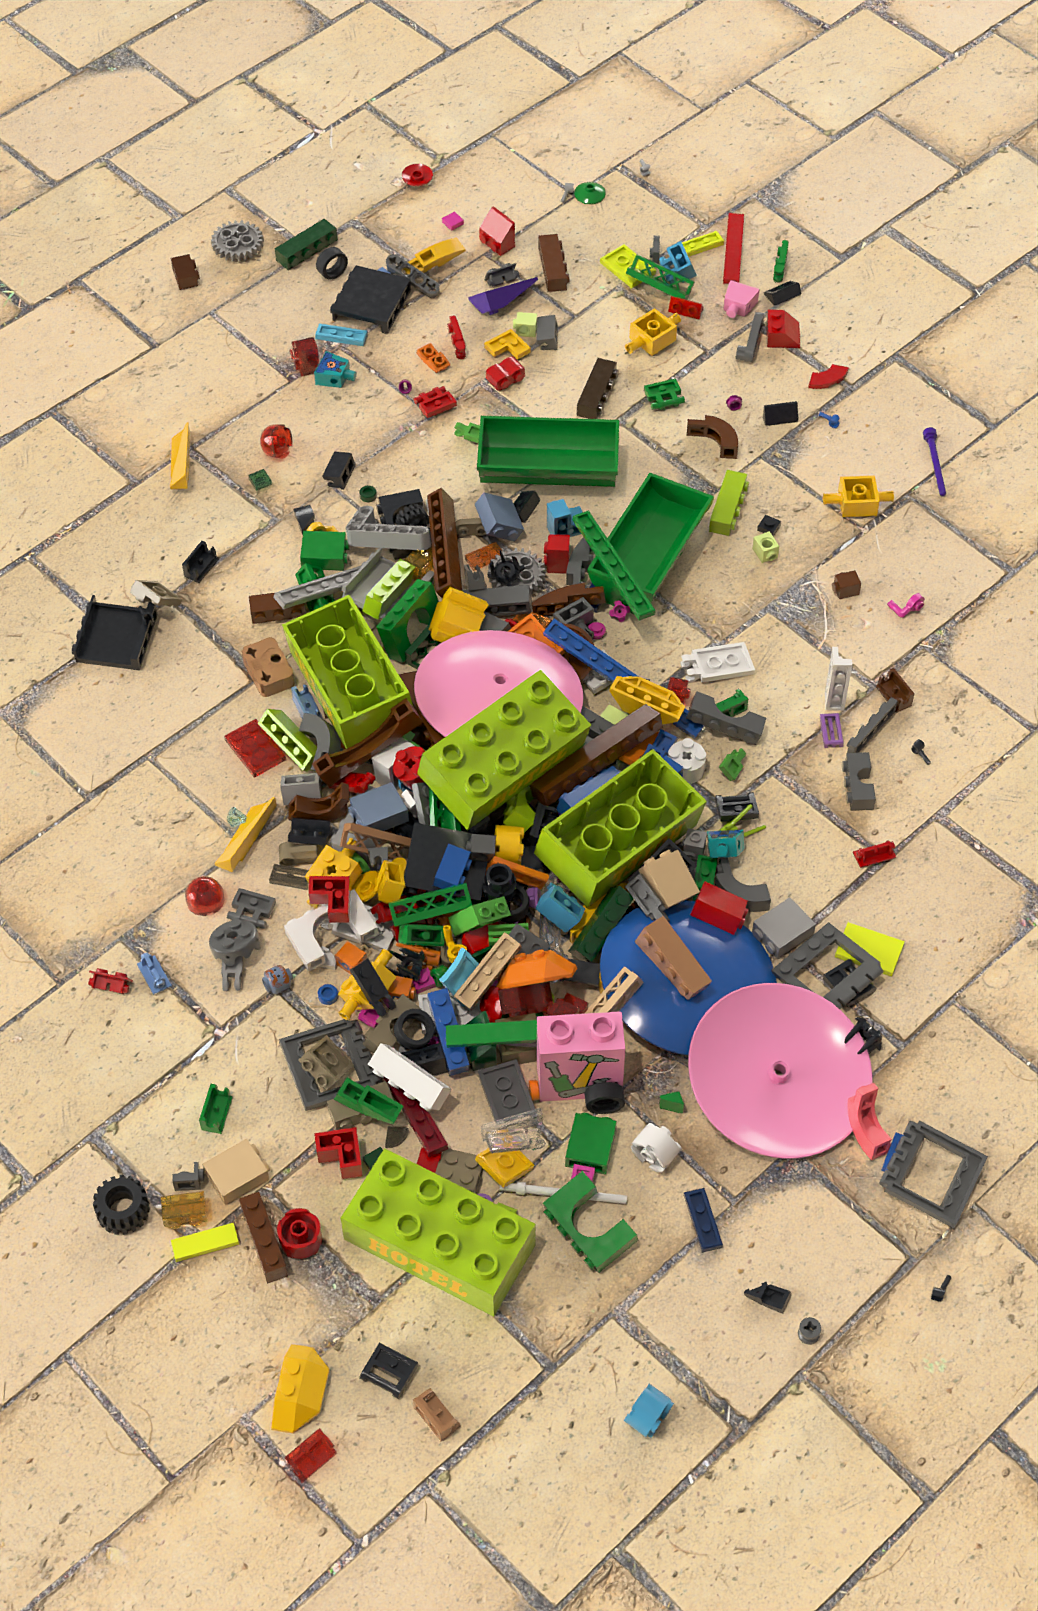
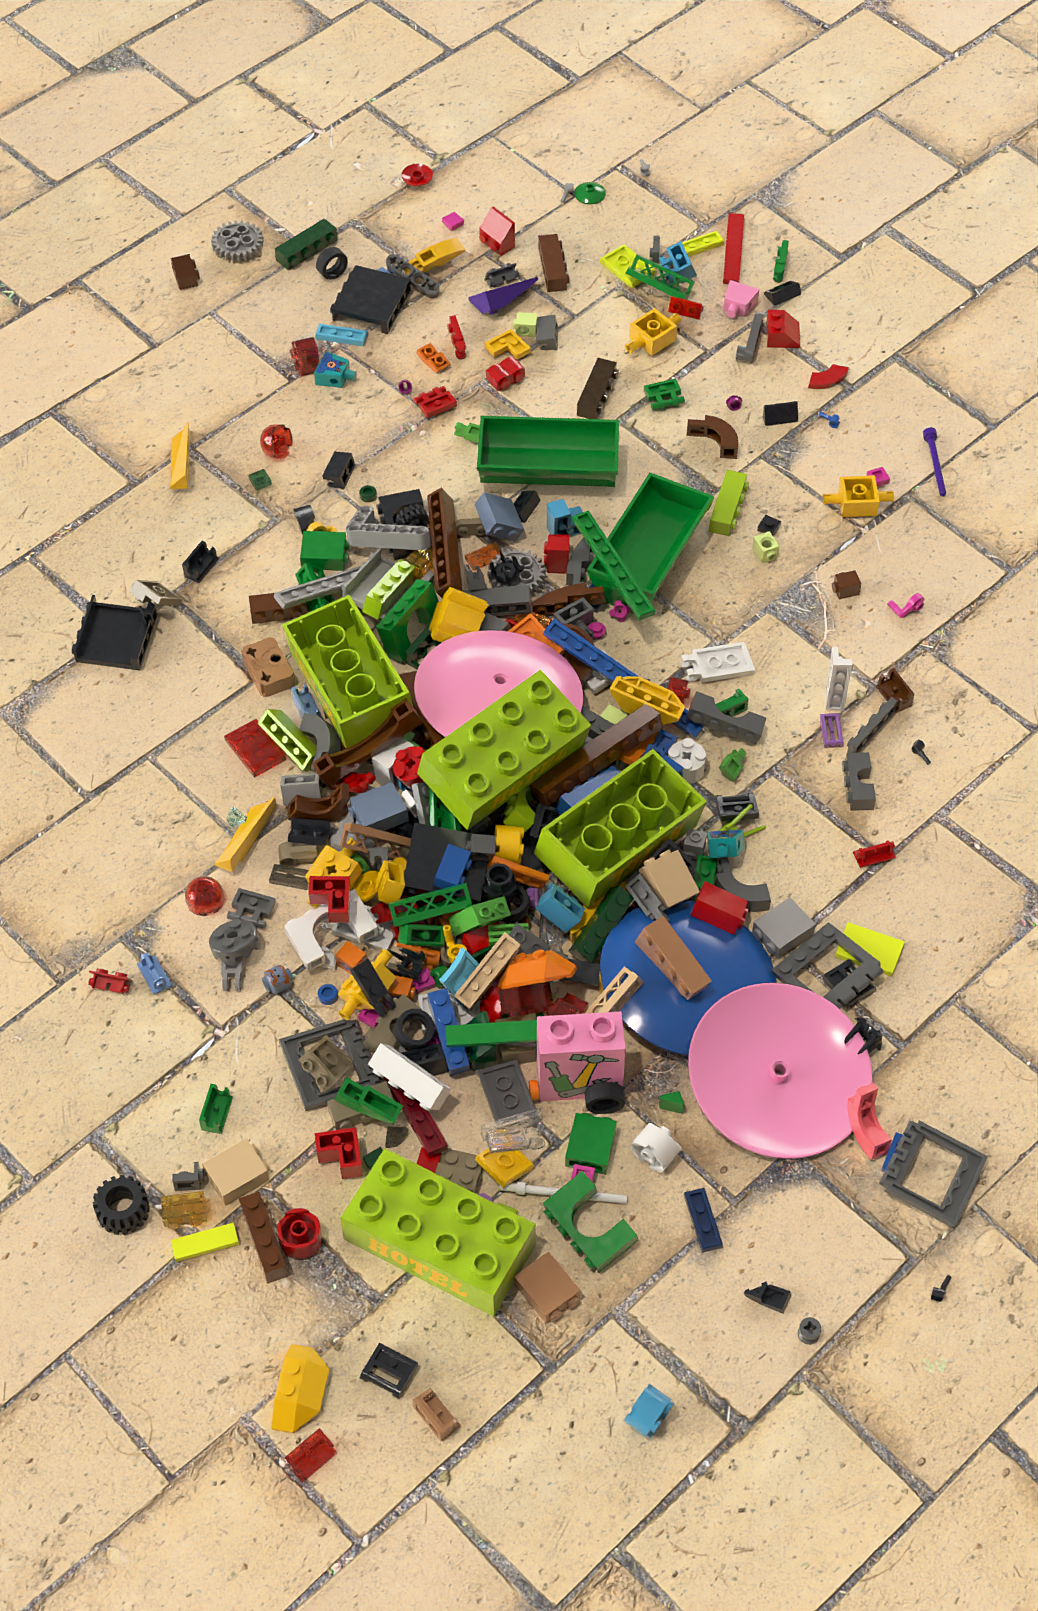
none -> medium nougat brick [514,1251,581,1324]
none -> dark pink plate [866,467,890,487]

